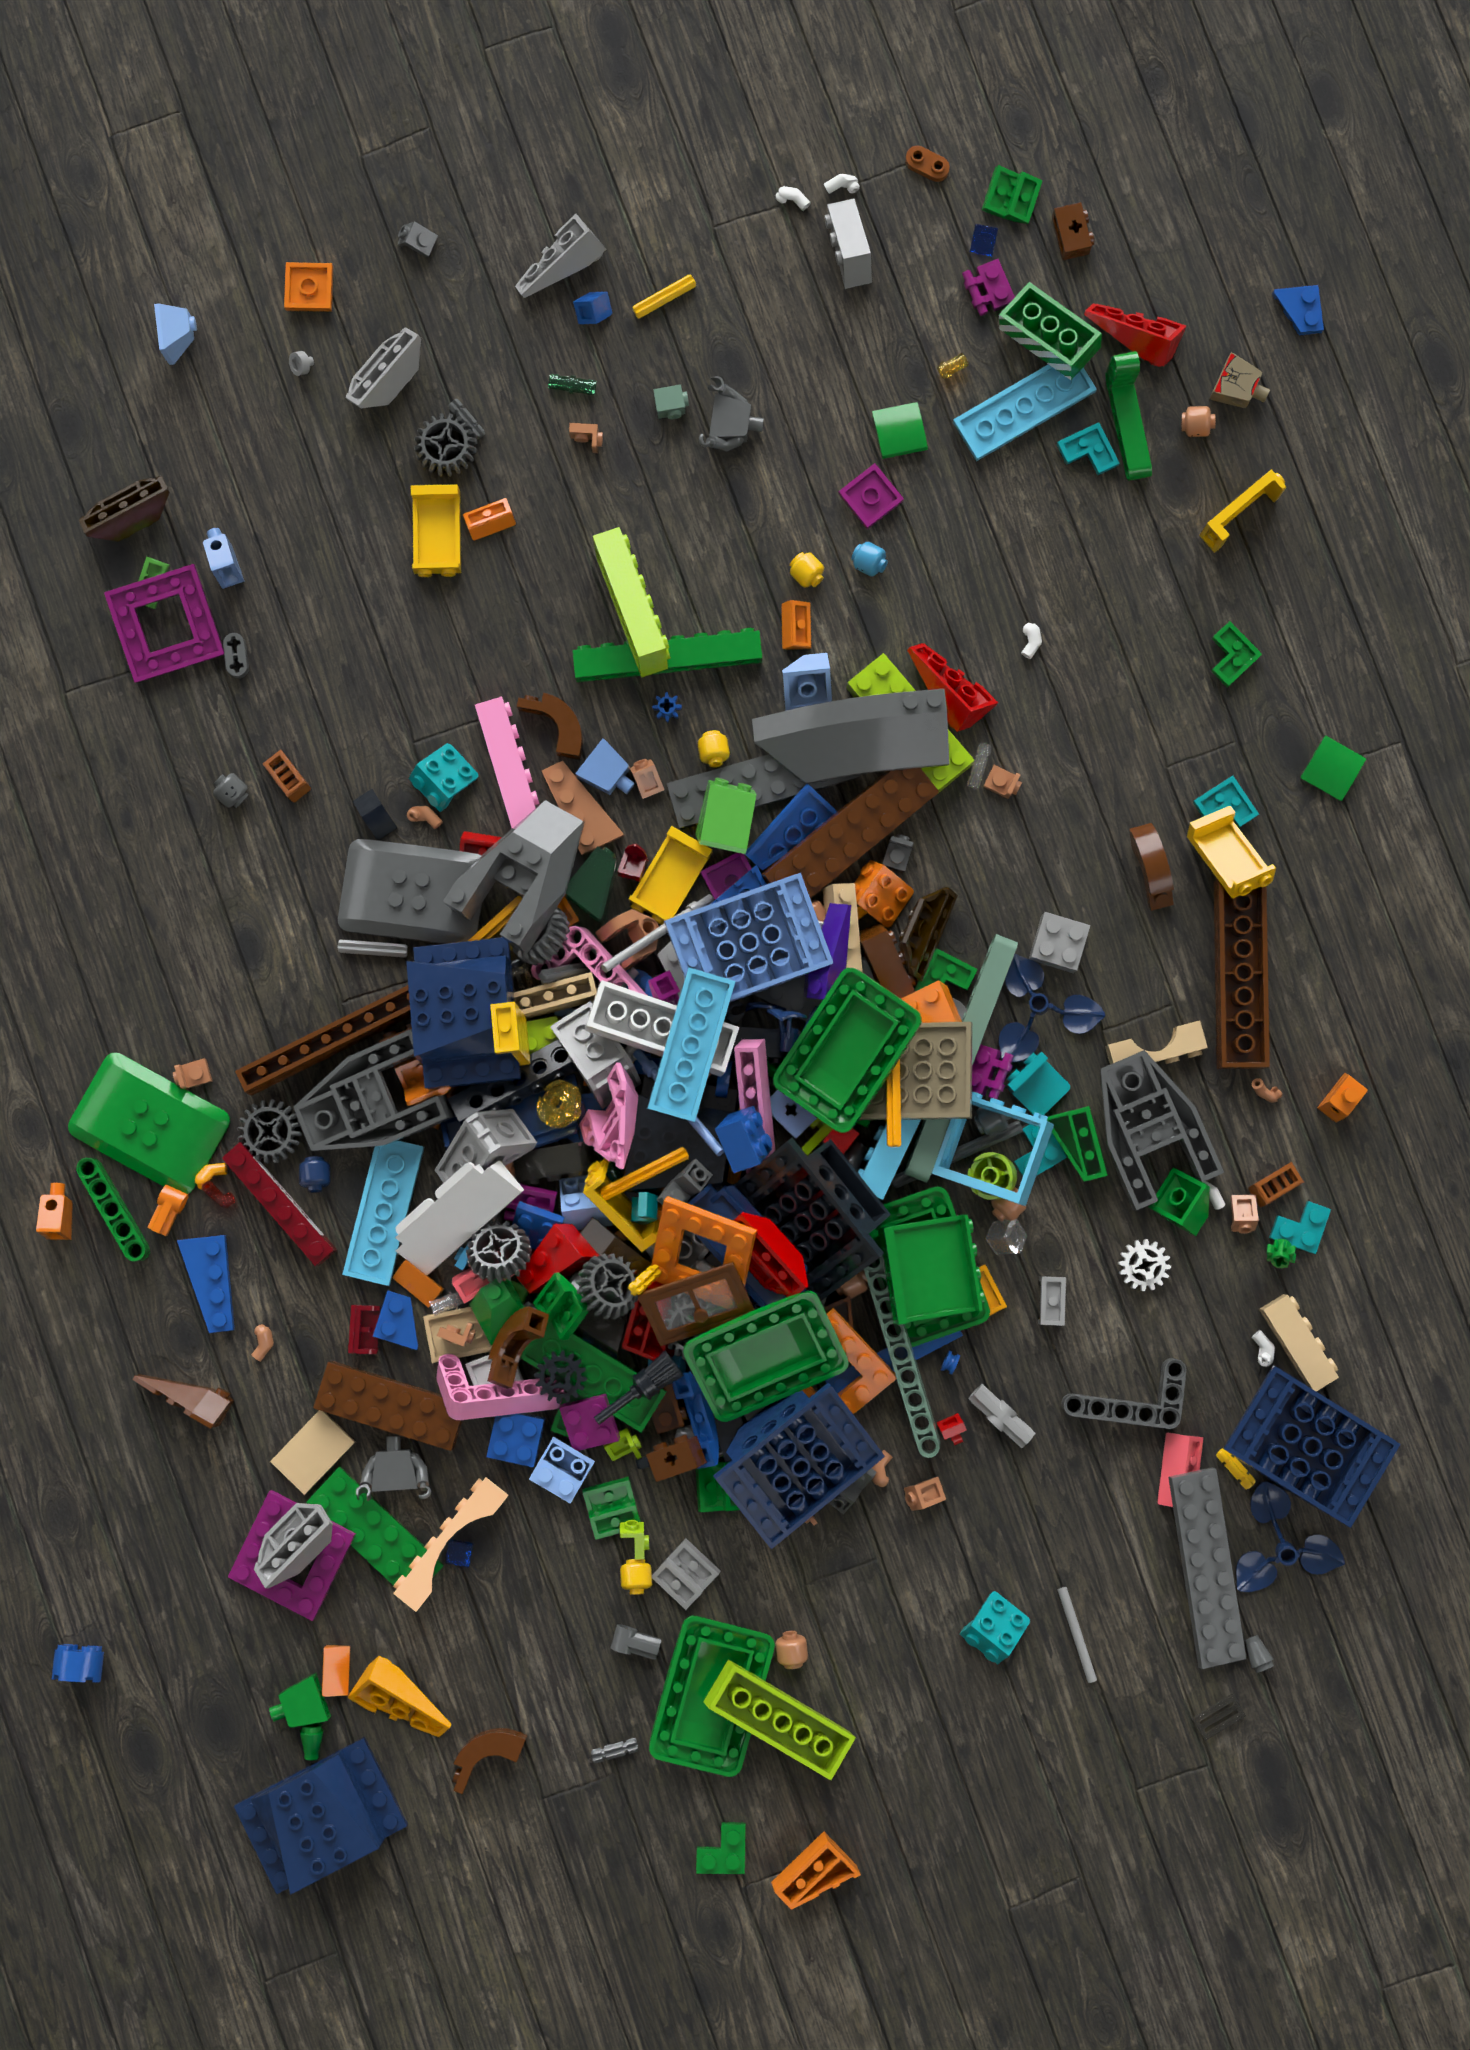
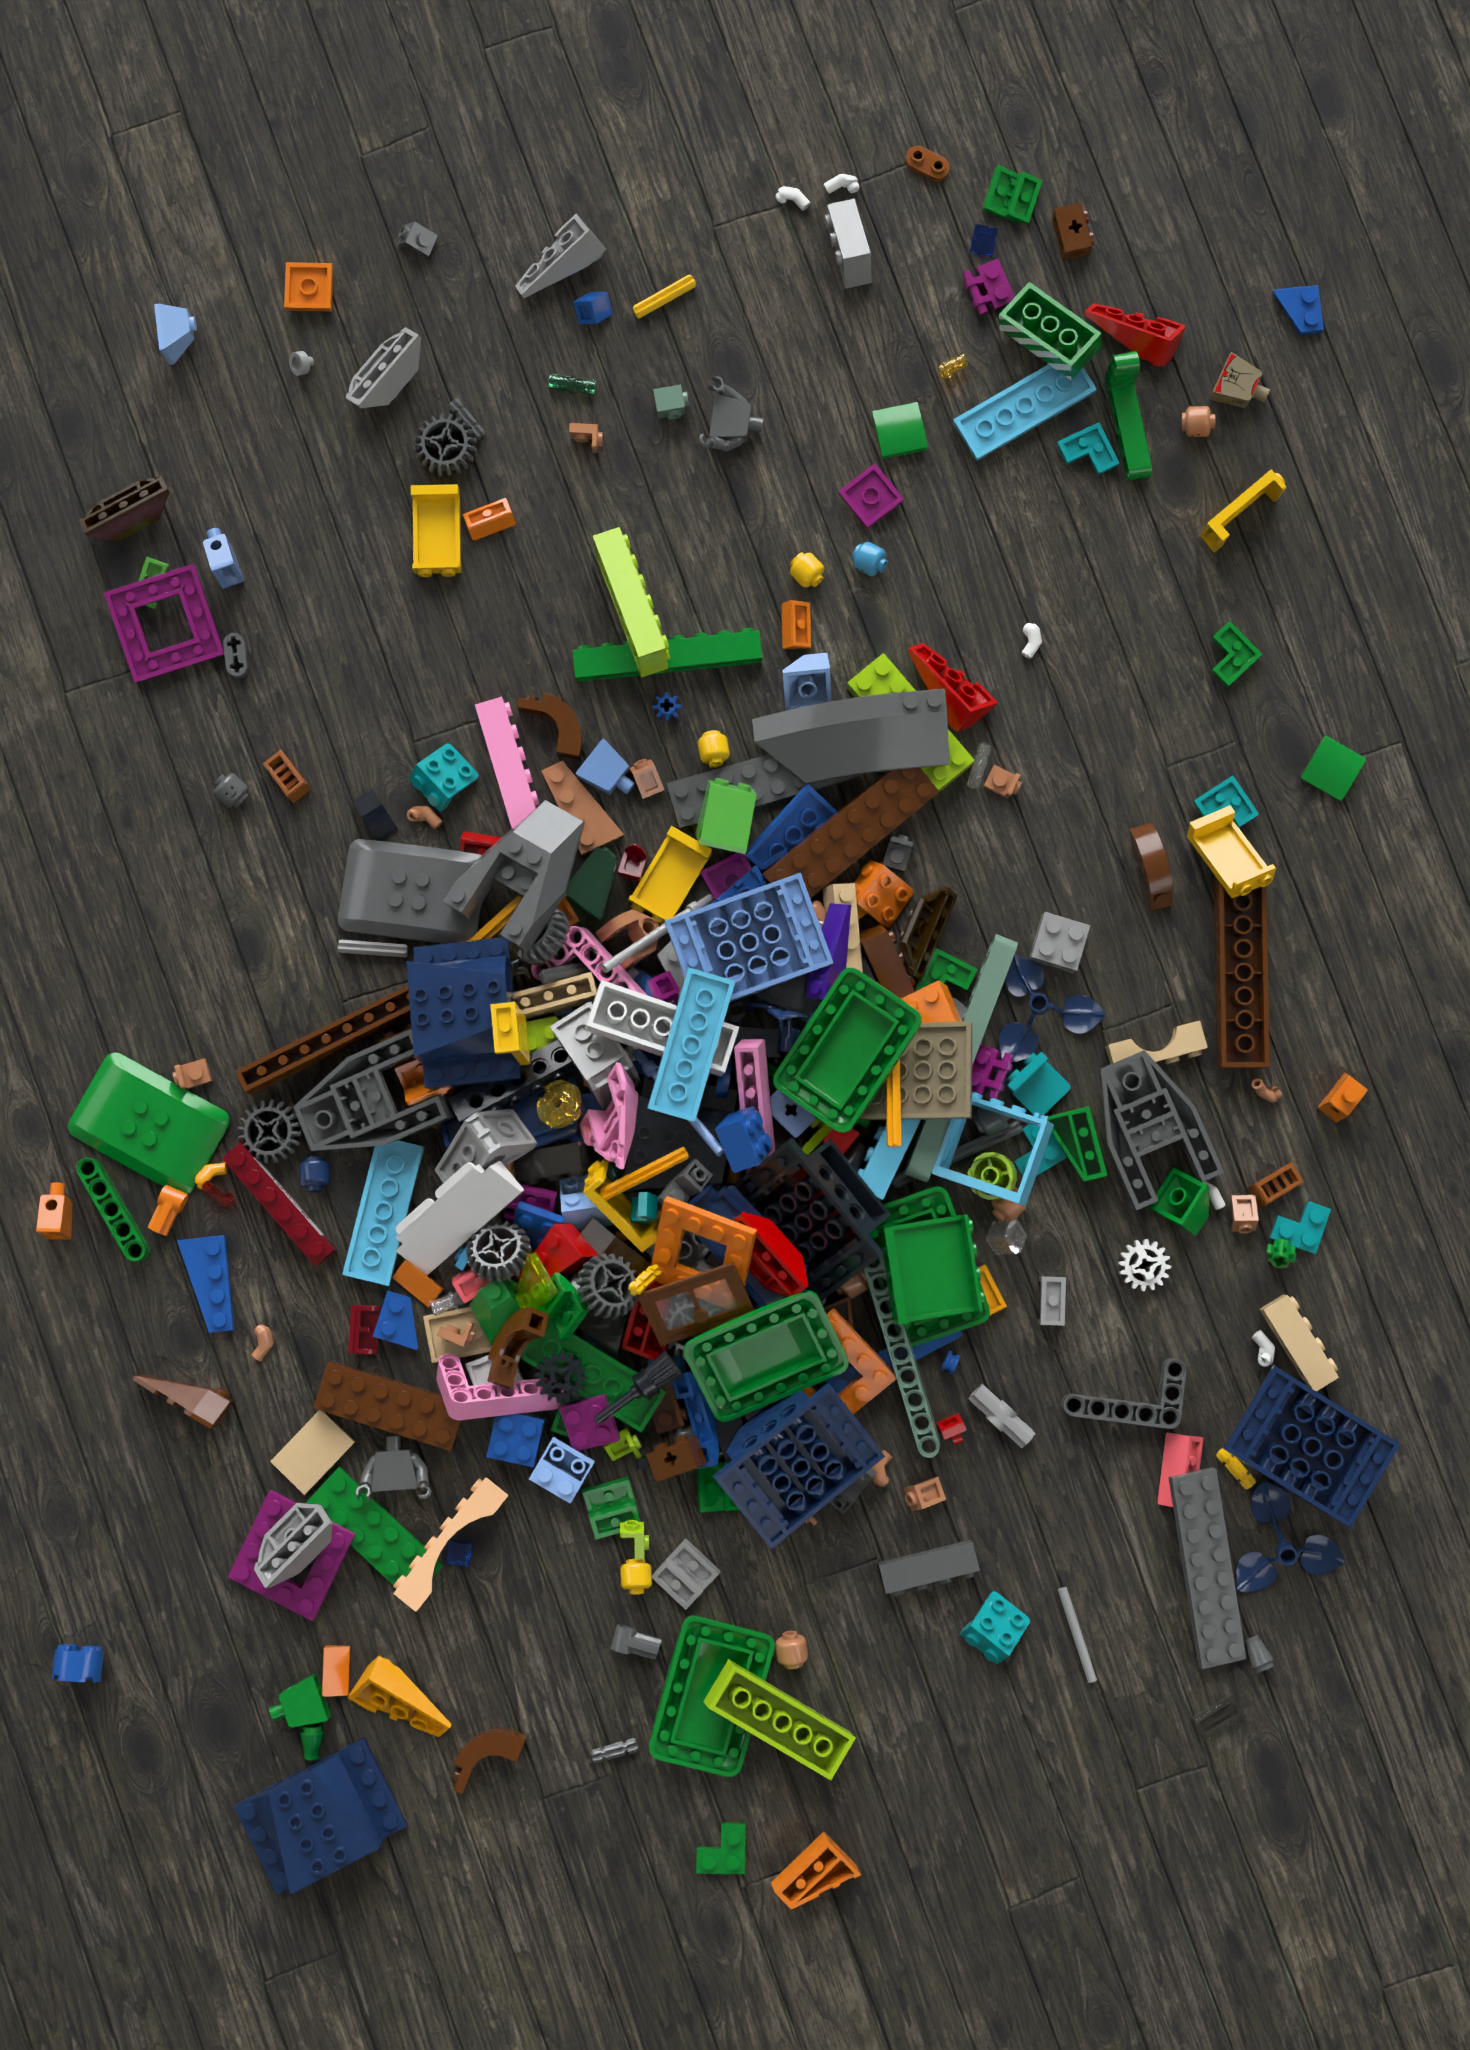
none -> clear neon green wing [515,1252,558,1310]
none -> dark grey brick [878,1540,980,1596]

